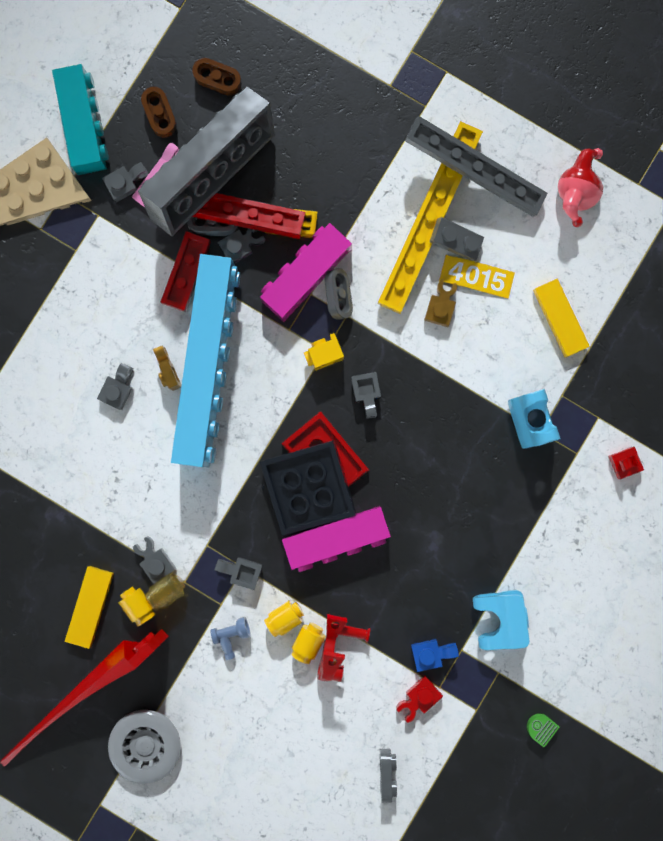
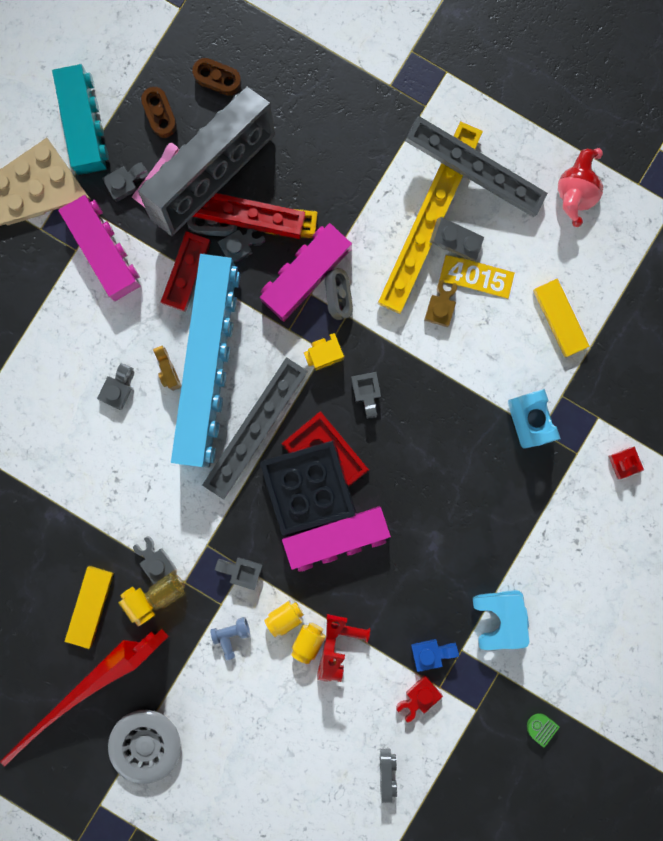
none -> dark pink brick [58,195,141,301]
none -> dark grey plate [202,357,308,499]

